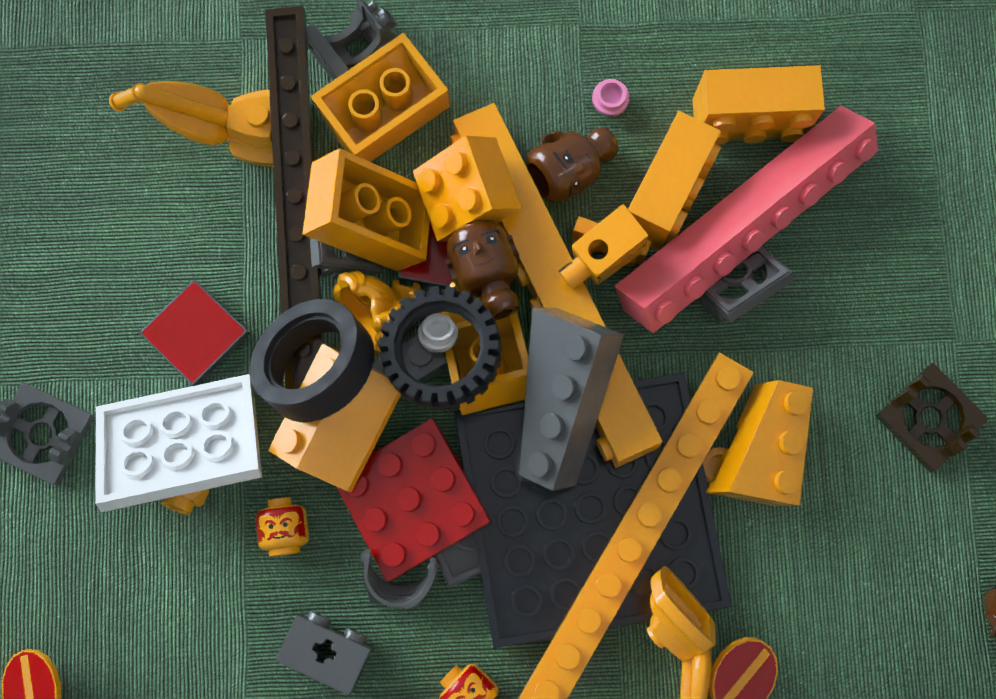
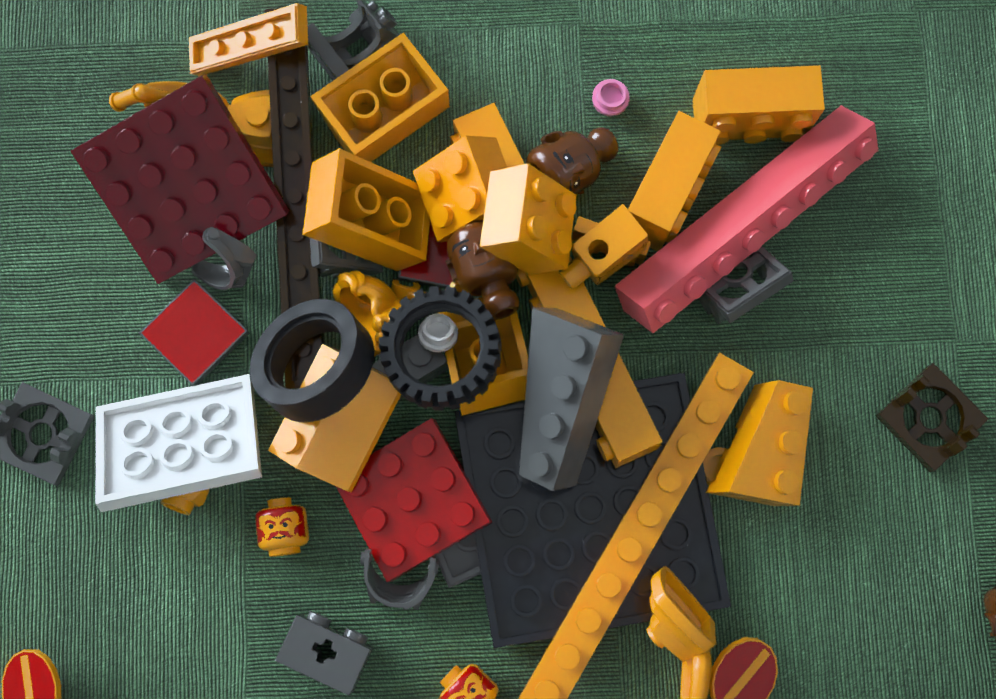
none -> dark red plate [70,73,290,284]
none -> light orange tile [189,3,308,76]
none -> dark grey helmet [192,227,257,290]
none -> light orange brick [480,163,576,275]

